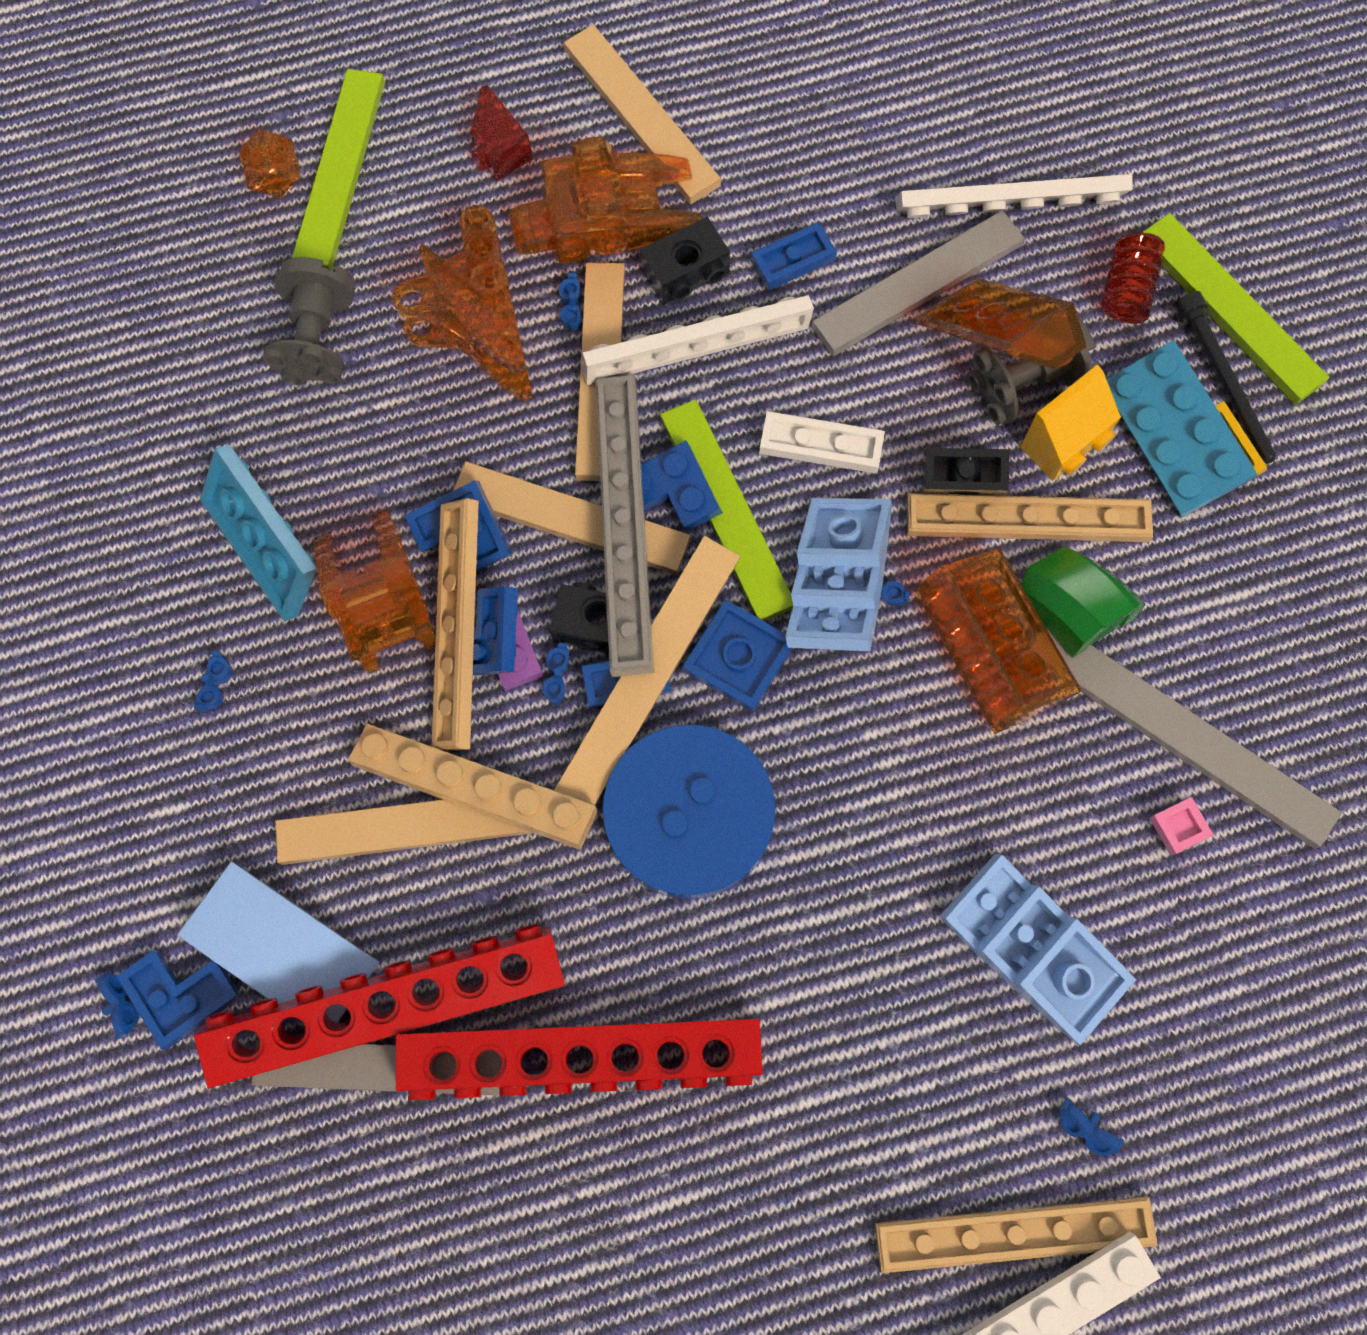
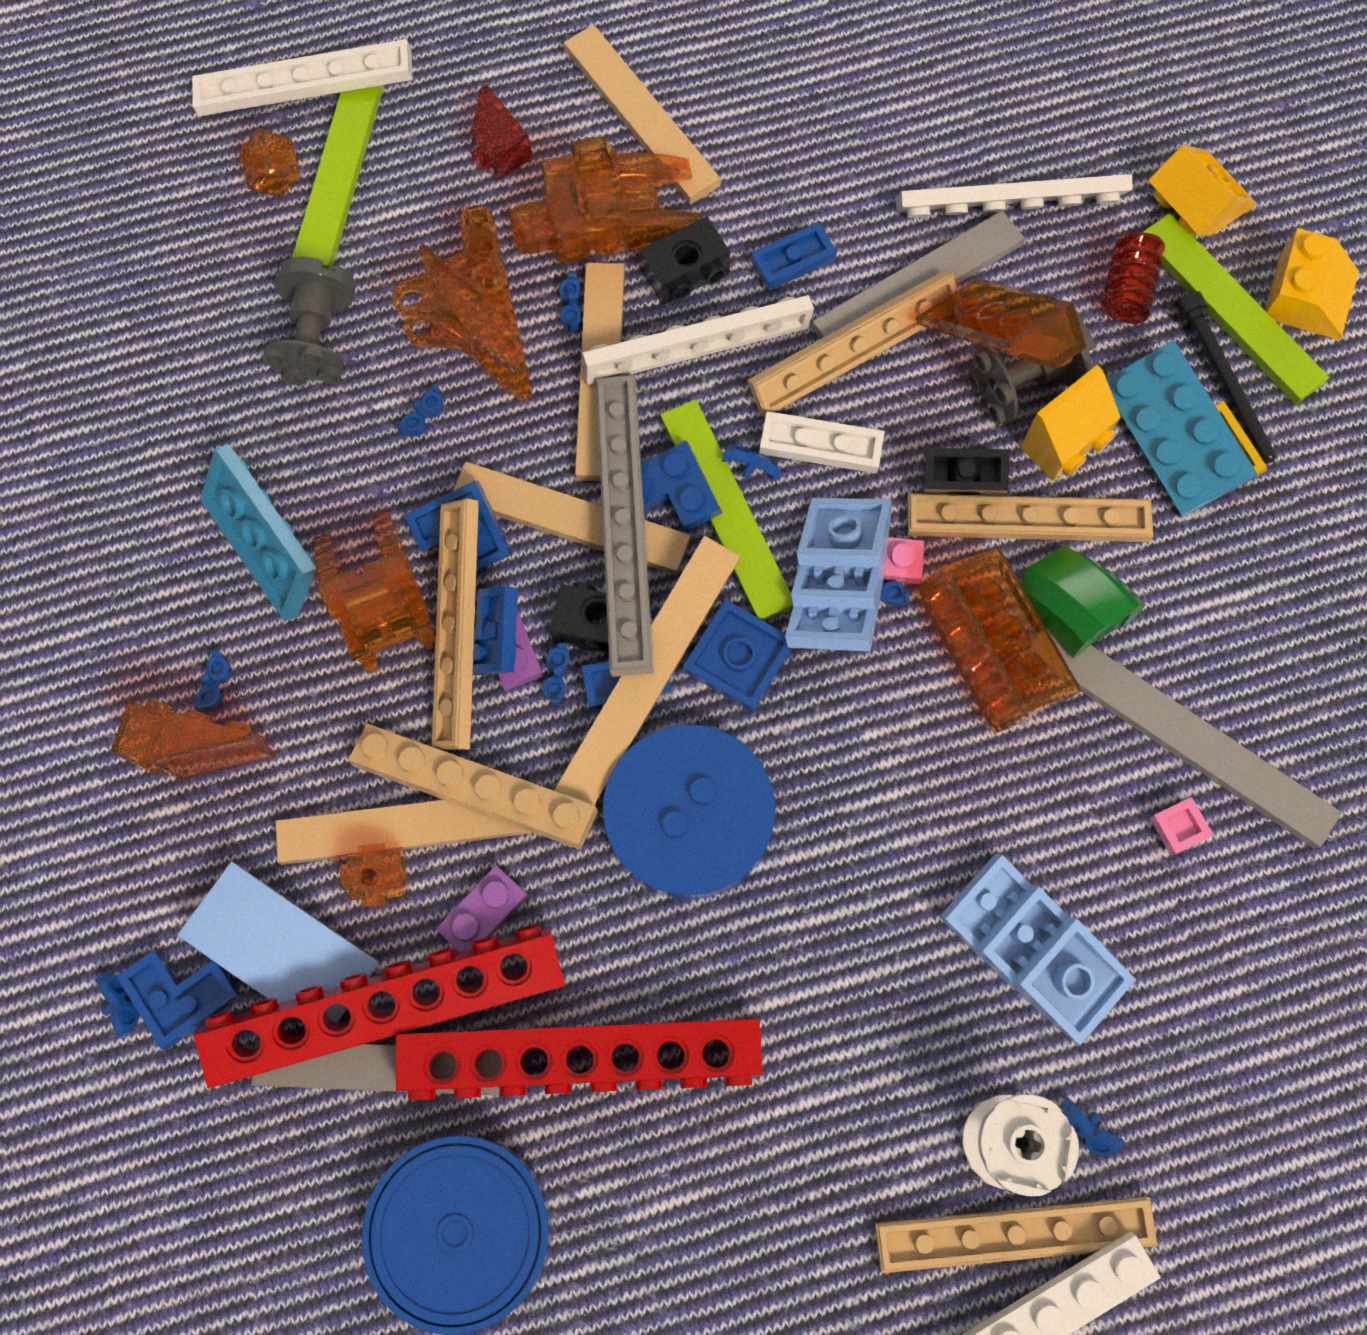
none -> clear orange slope [110,699,276,779]
none -> white plate [192,39,413,116]
none -> clear orange brick [340,843,408,907]
none -> blue brick [362,1135,552,1335]
none -> blue piece [396,384,444,436]
none -> medium lavender plate [436,865,529,952]
none -> blue piece [721,445,781,482]
none -> tan tile [747,269,962,418]
none -> bright pink plate [883,538,924,584]
none -> white piece [962,1095,1079,1196]
none -> yellow slope [1148,145,1257,236]
none -> yellow slope [1265,228,1359,340]

